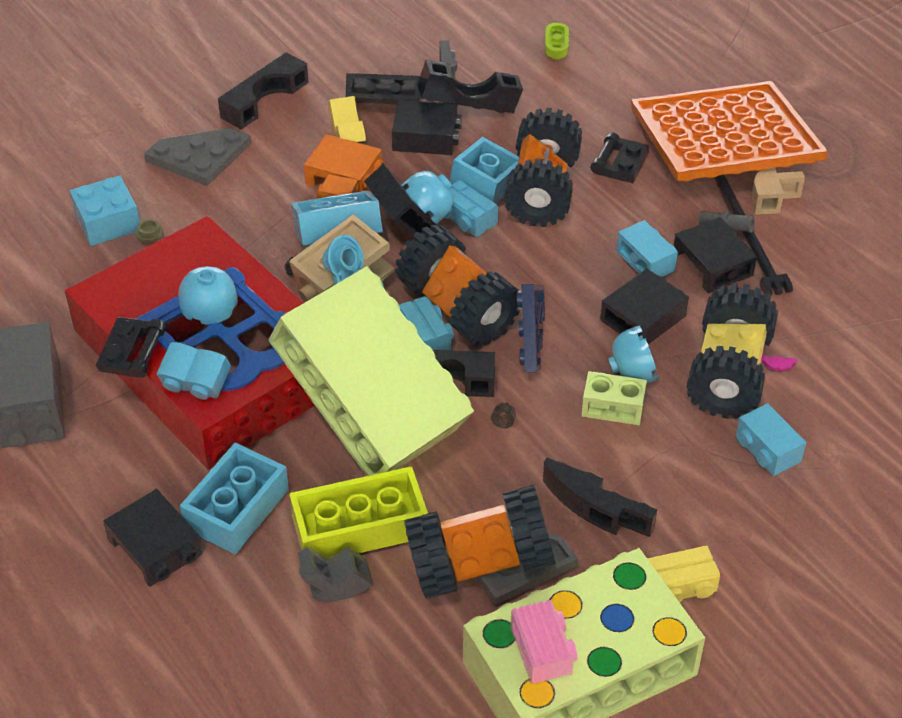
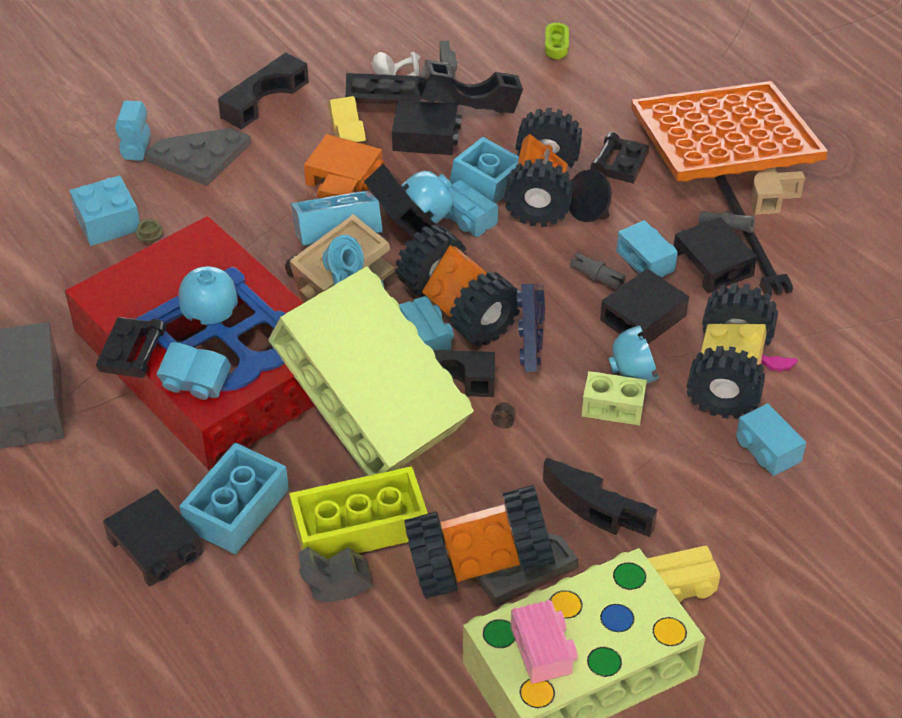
none -> medium azure brick [115,101,151,161]
none -> white piece [372,52,420,76]
none -> black shield [569,169,612,222]
none -> dark grey pin [570,252,626,290]

